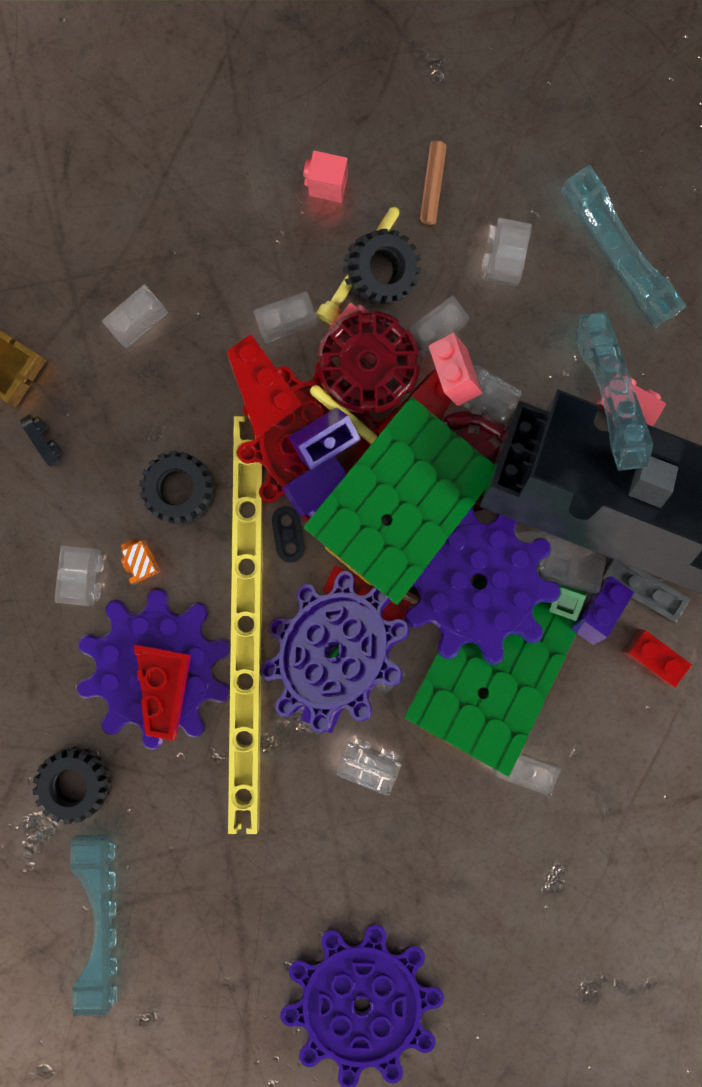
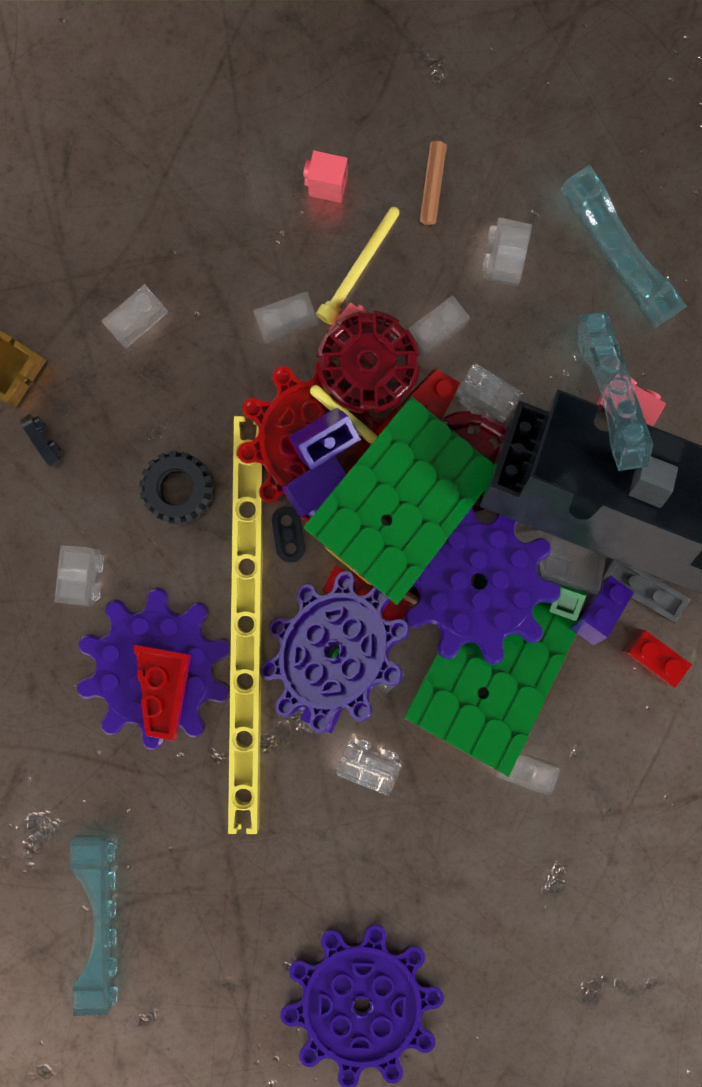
black tyre [32,747,112,824] -> none
orange brick [120,538,160,584] -> none
red wing [226,334,302,440] -> none
black tyre [343,229,421,304] -> none
coral brick [428,332,483,406] -> none

